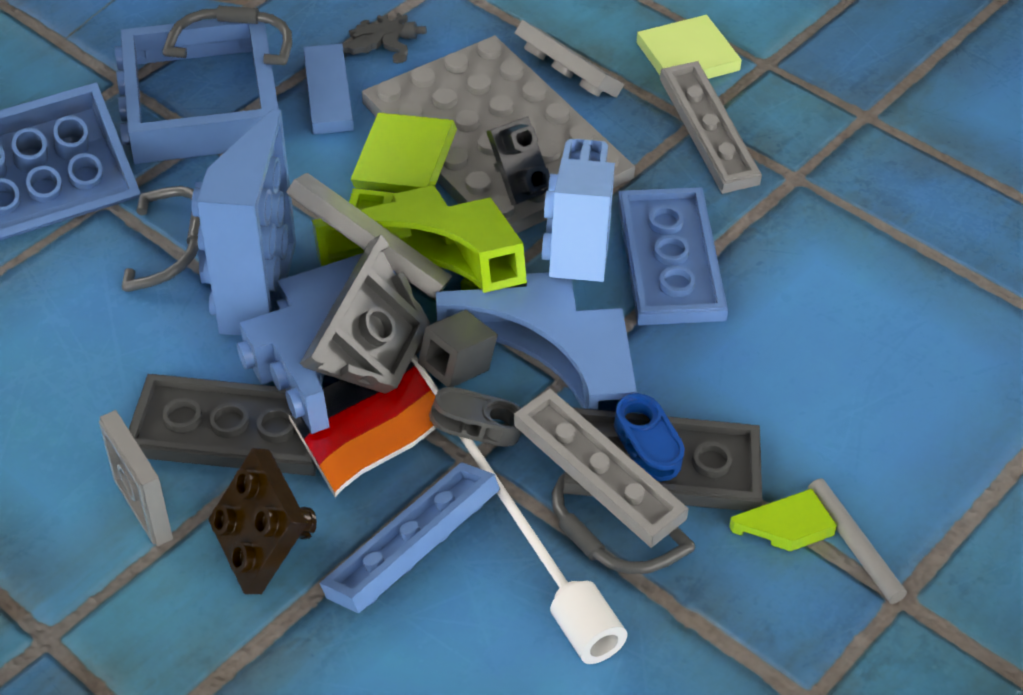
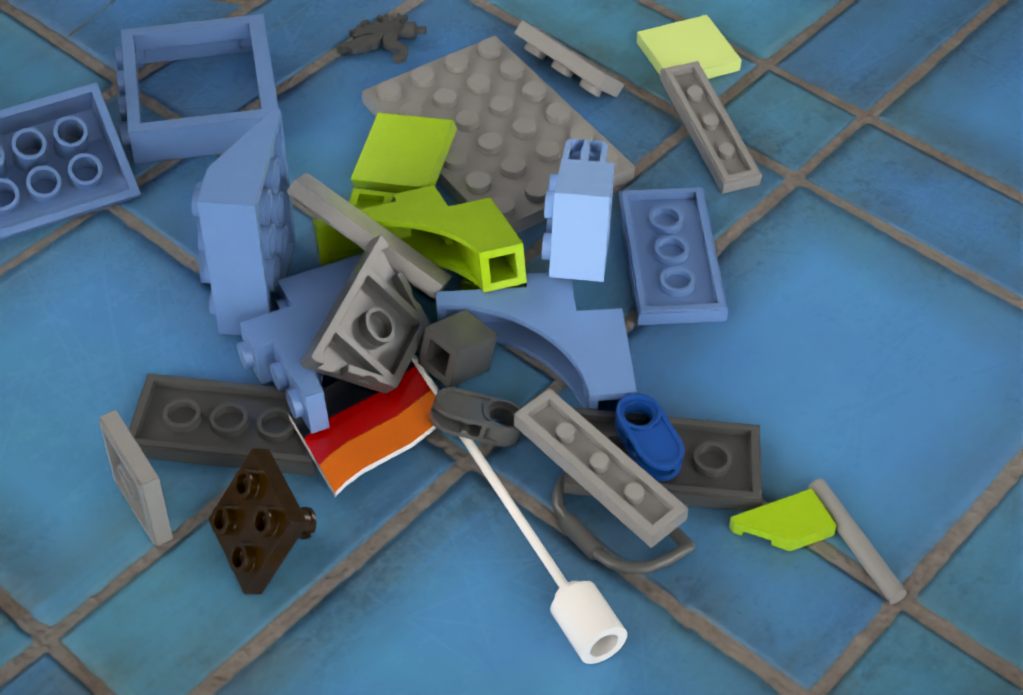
dark grey piece [122,186,200,292] -> none
dark grey piece [163,5,292,65] -> none
medium blue tile [303,43,354,134] -> none
medium blue plate [320,462,500,614] -> none
black hips [486,116,550,205] -> none

